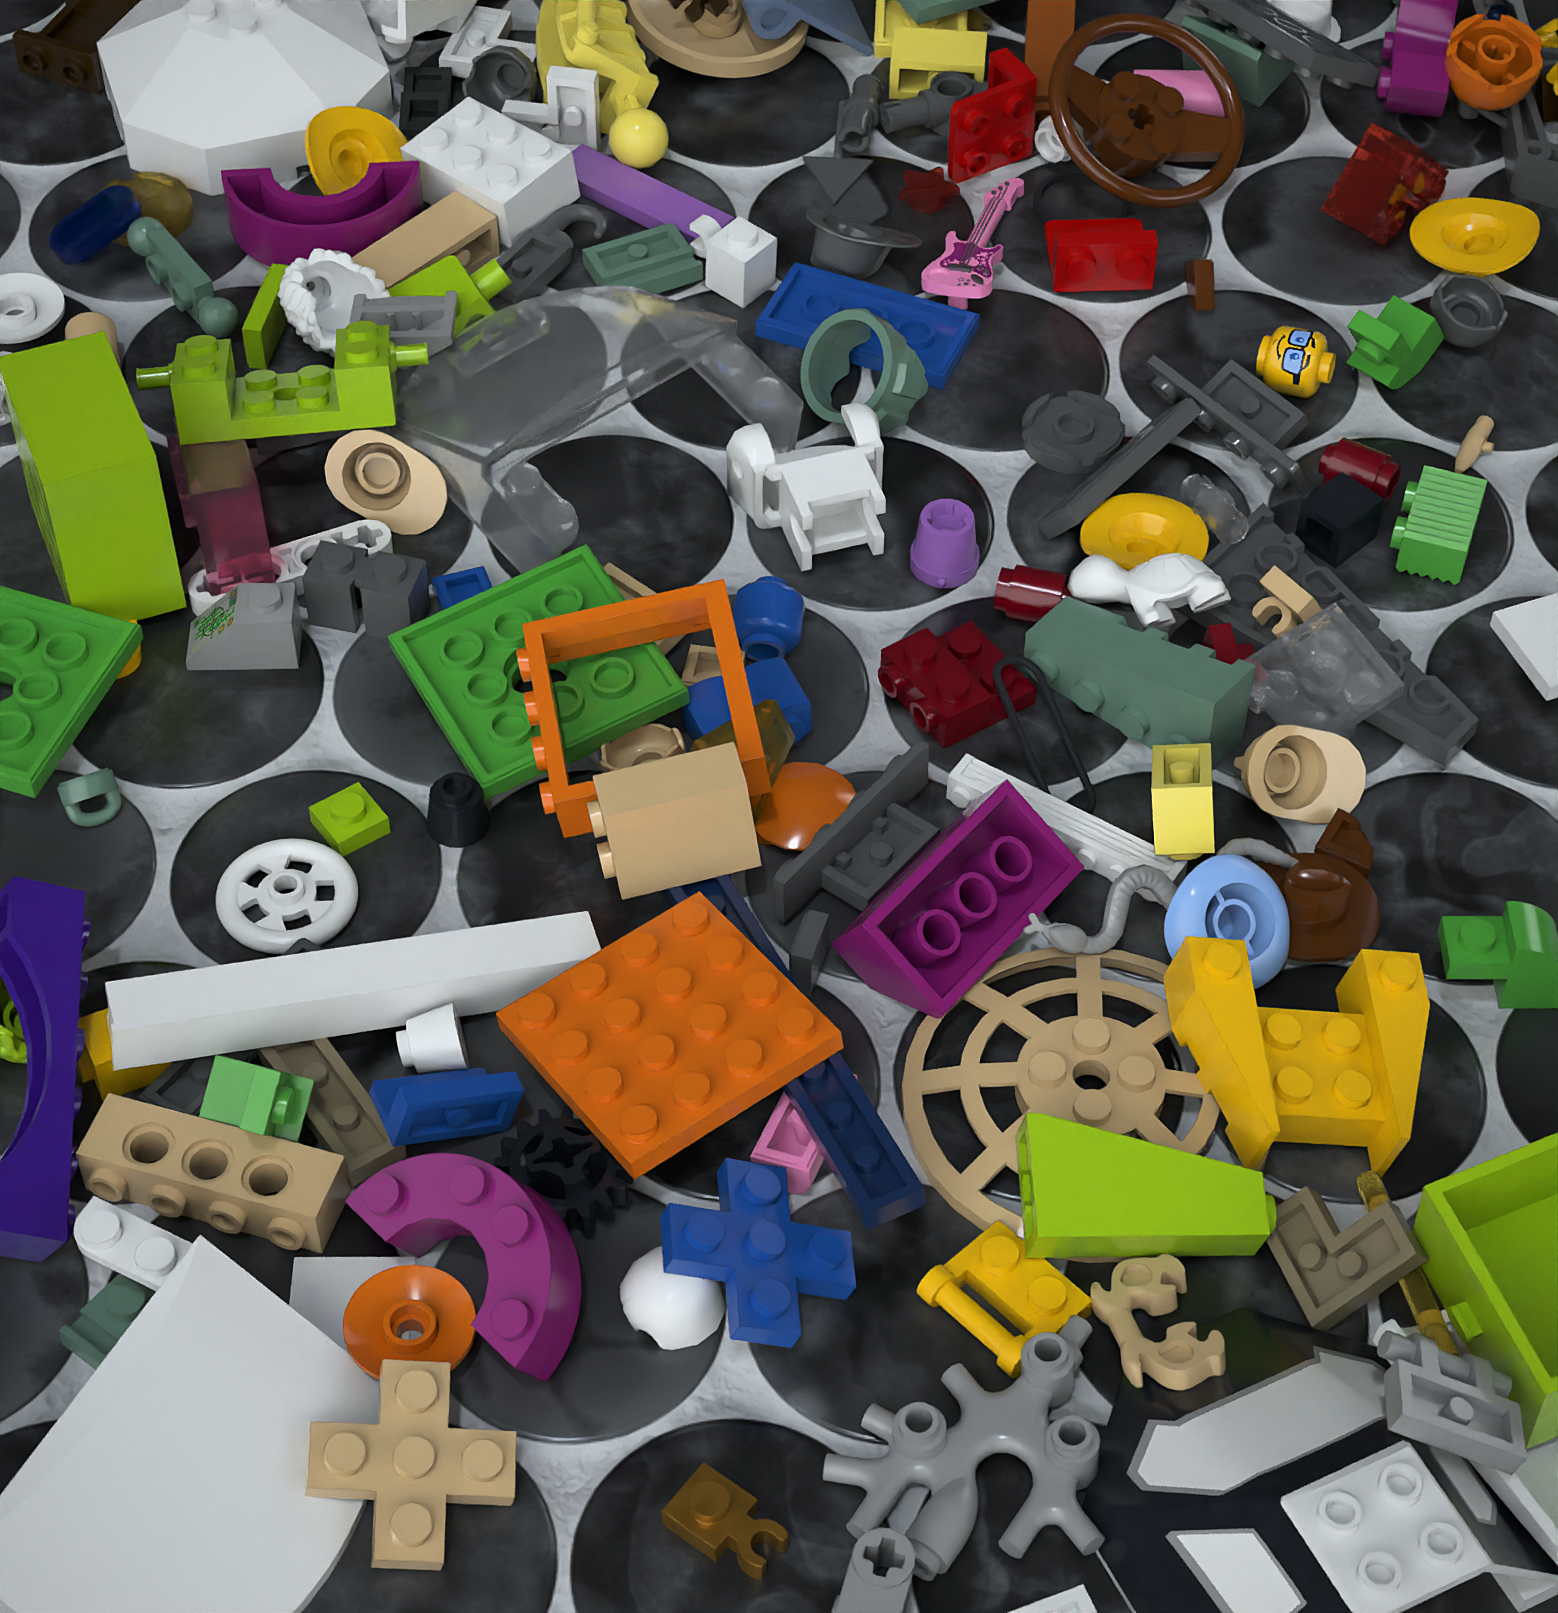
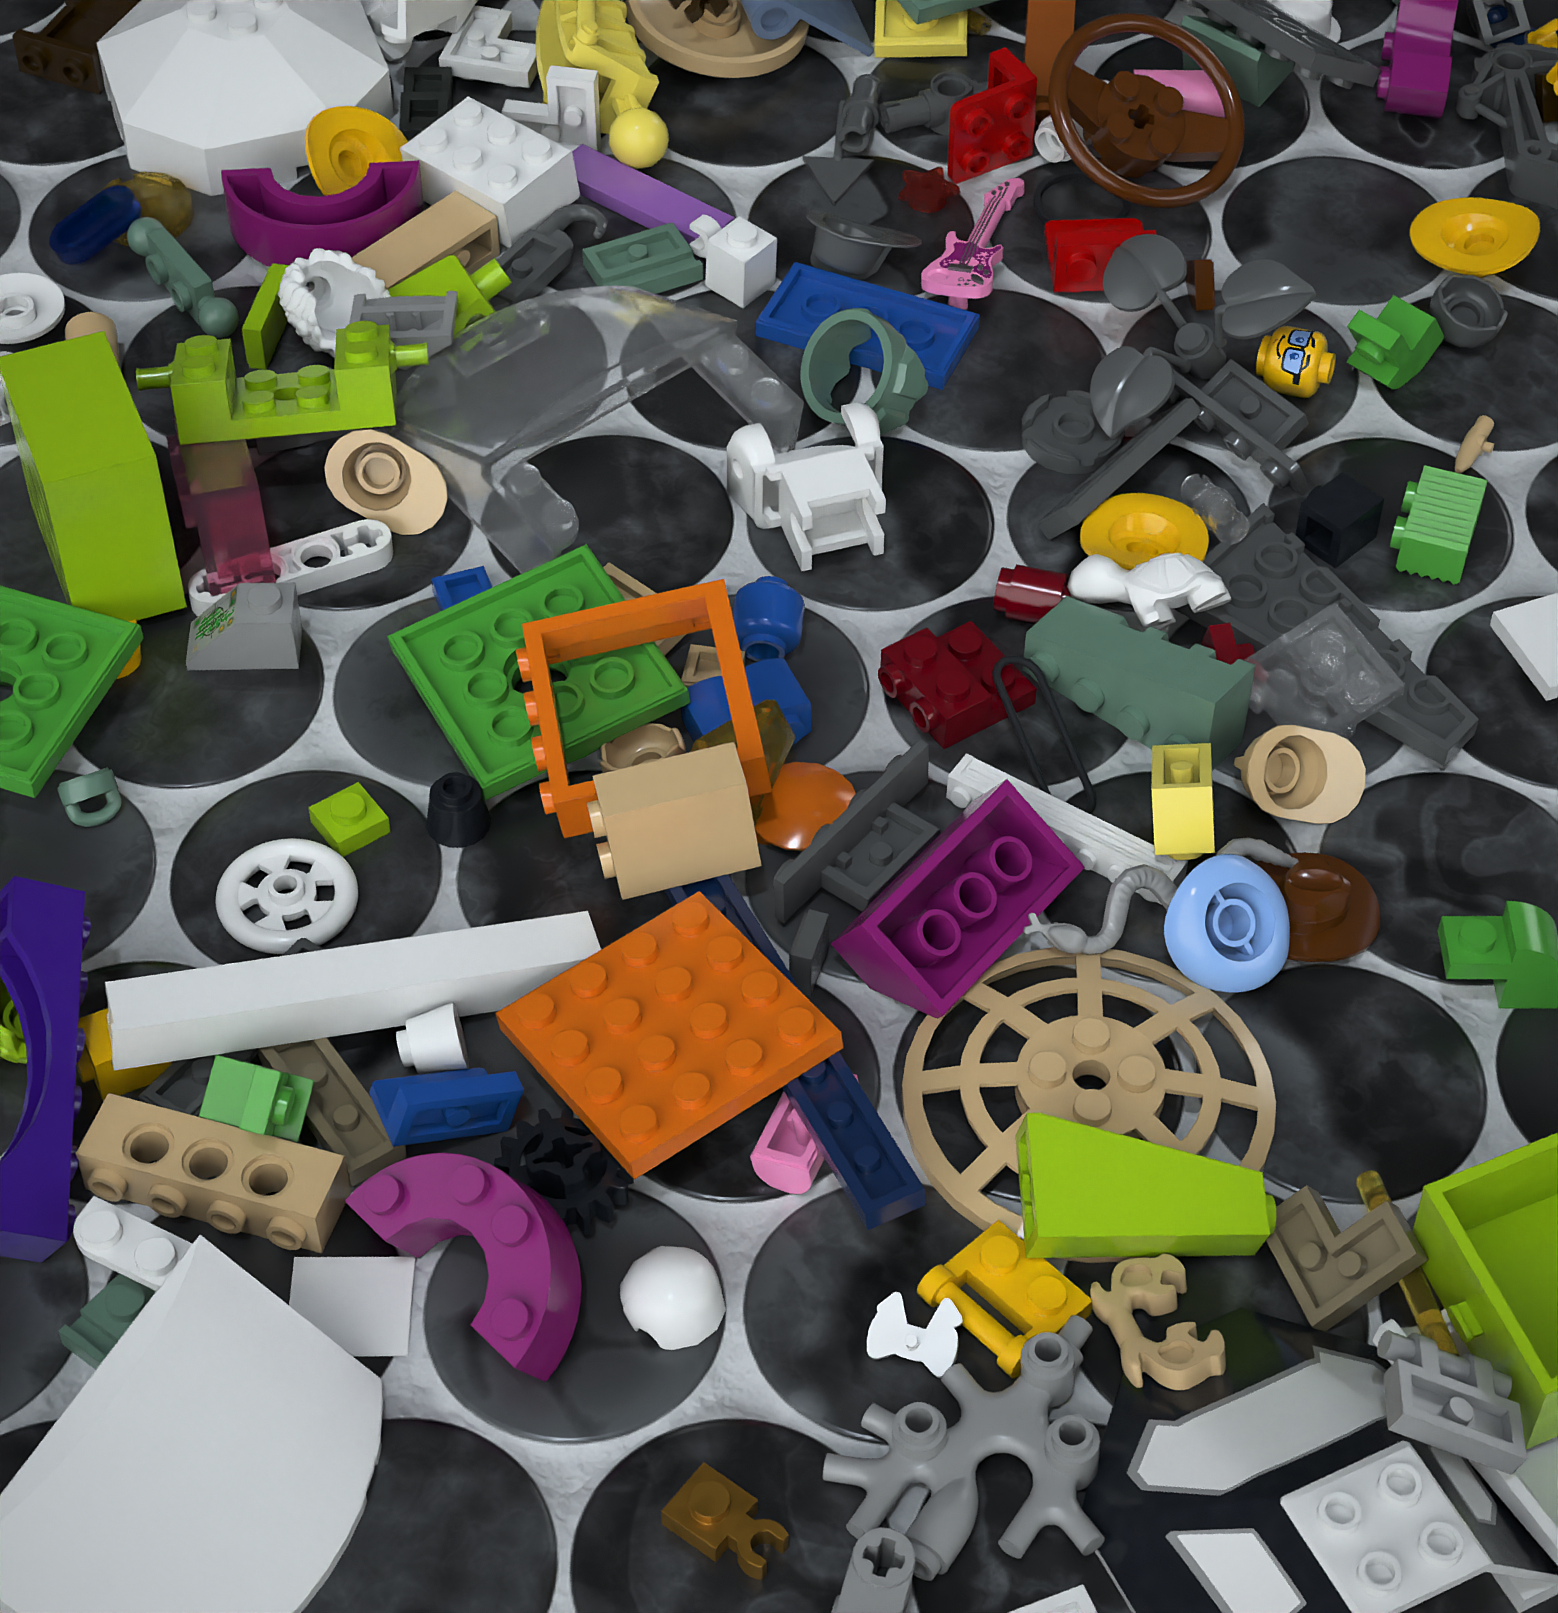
dark grey piece [302,540,431,639] -> none
tan plate [305,1359,516,1571] -> none
orange dish [343,1265,476,1380] -> none
dark grey hair [462,45,539,114] -> none
blue plate [660,1158,856,1348] -> none
light yellow brick [889,26,987,100] -> none
medium lavender piece [910,499,980,588] -> none
yellow wedge [1163,936,1430,1177] -> none
tan tile [1252,565,1327,642] -> none
reddish brown tile [1314,808,1374,880] -> none
dark red brick [1318,437,1402,505] -> none
clear red brick [1320,122,1449,247] -> none
orange cylinder [1444,14,1544,111] -> none
none -> white piece [867,1292,963,1378]
none -> dark grey plant [1090,234,1317,440]

